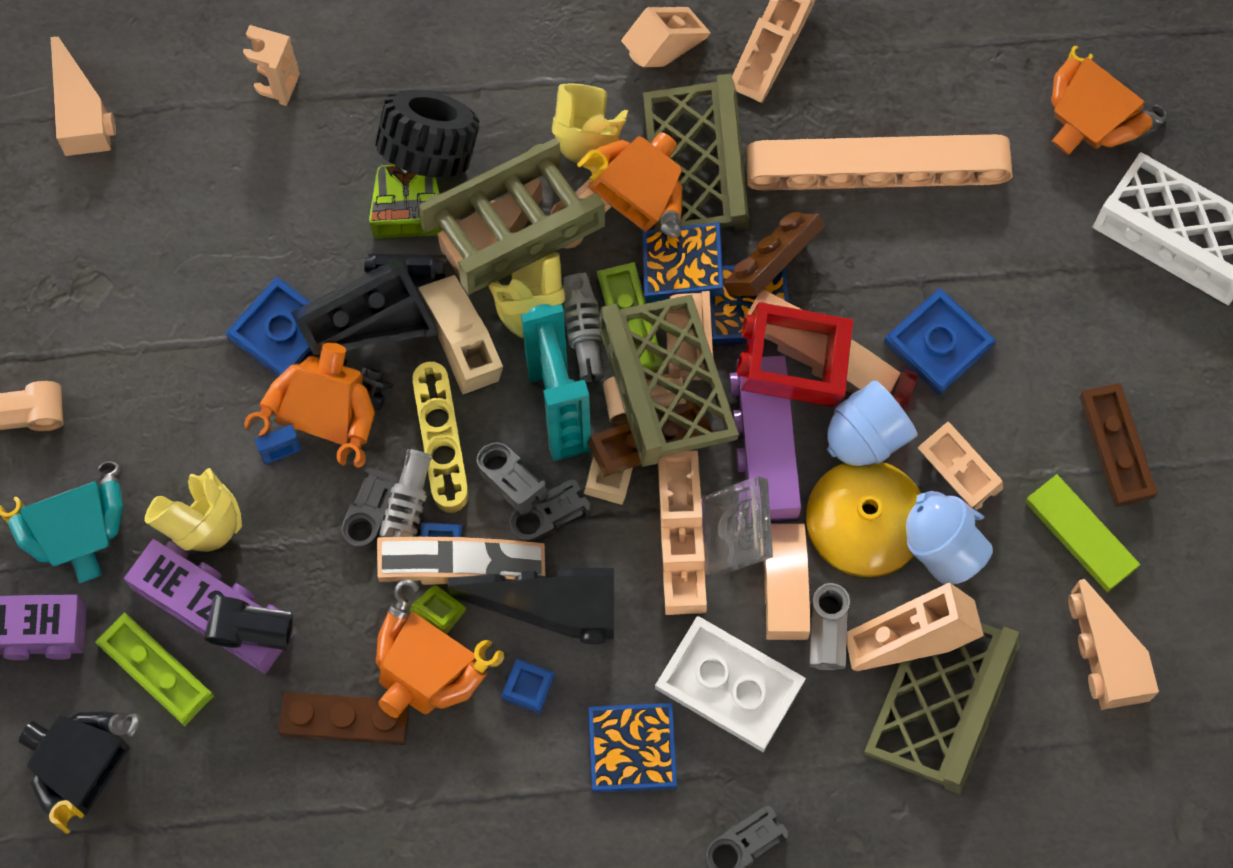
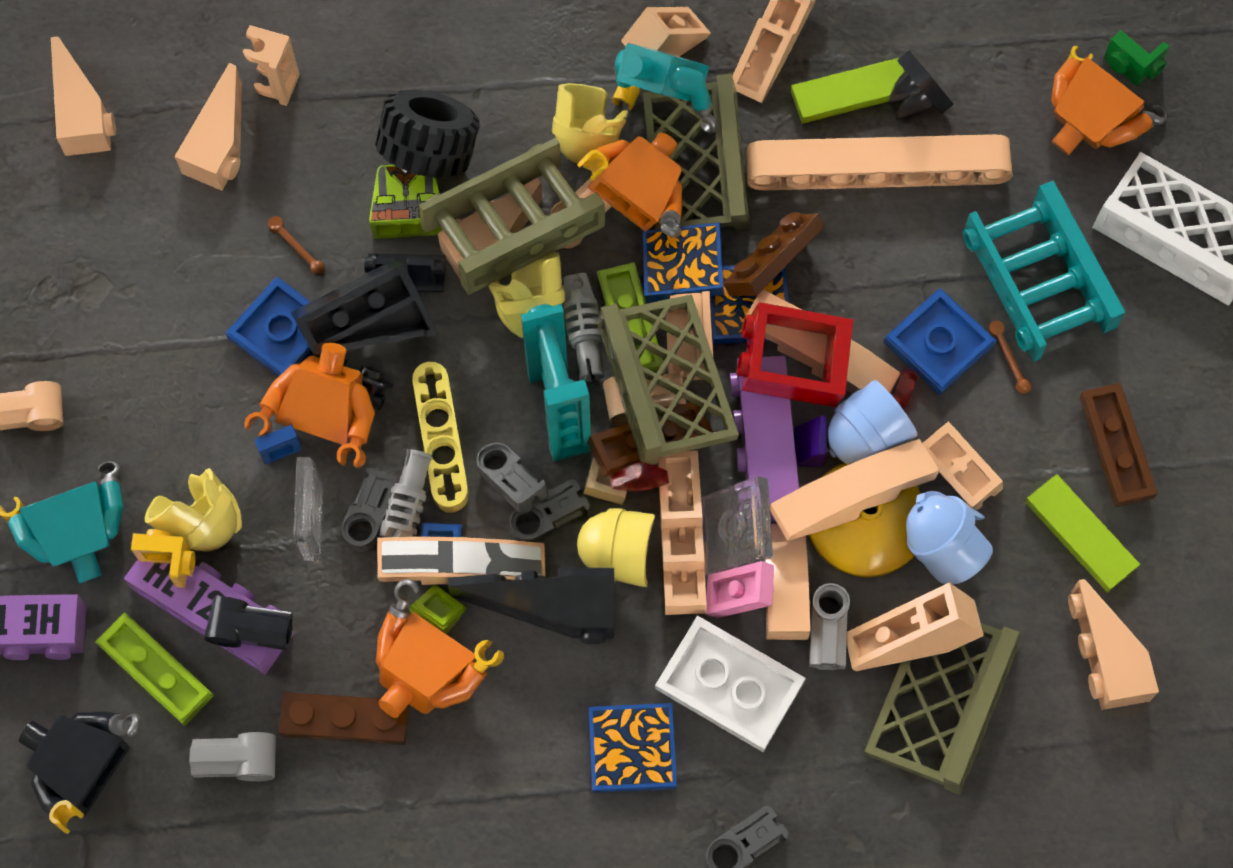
tan slope [418,275,503,395] -> none
blue tile [501,658,555,714] -> none
none -> yellow bracket [131,529,195,588]
none -> light nougat slope [175,63,242,191]
none -> light grey piece [189,732,276,782]
none -> dark orange hinge [268,216,325,276]
none -> clear tile [293,457,323,561]
none -> light yellow helmet [577,508,655,587]
none -> clear red tile [610,461,669,491]
none -> teal torso [612,43,718,133]
none -> bright pink plate [705,561,774,618]
none -> light nougat slope [768,439,940,541]
none -> lime tile [791,58,905,124]
none -> dark purple slope [793,416,828,468]
none -> black tile [889,51,954,120]
none -> teal fence [963,181,1126,362]
none -> dark orange hinge [988,320,1032,394]
none -> green bracket [1103,30,1170,87]

